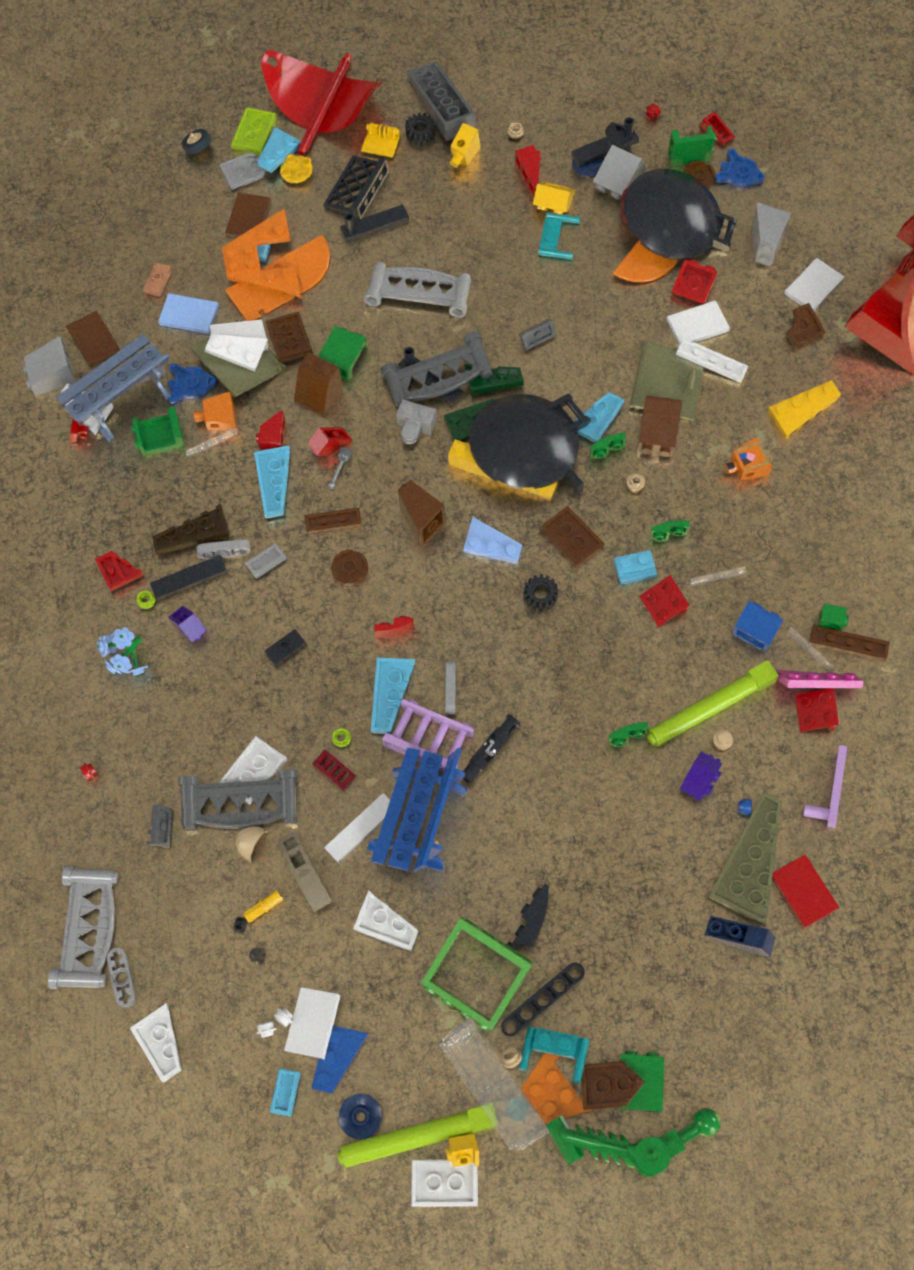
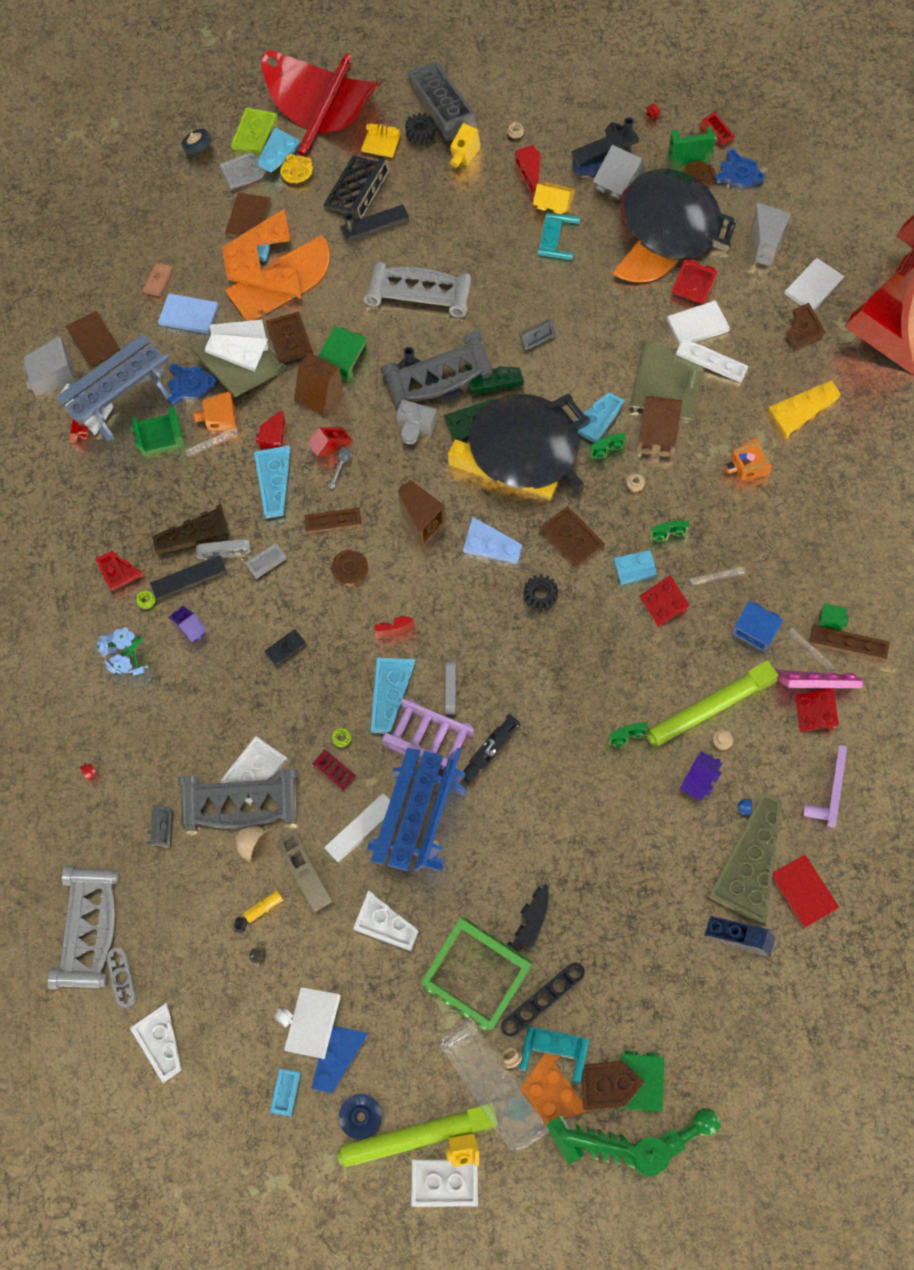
white plate [256,1021,276,1038] -> none

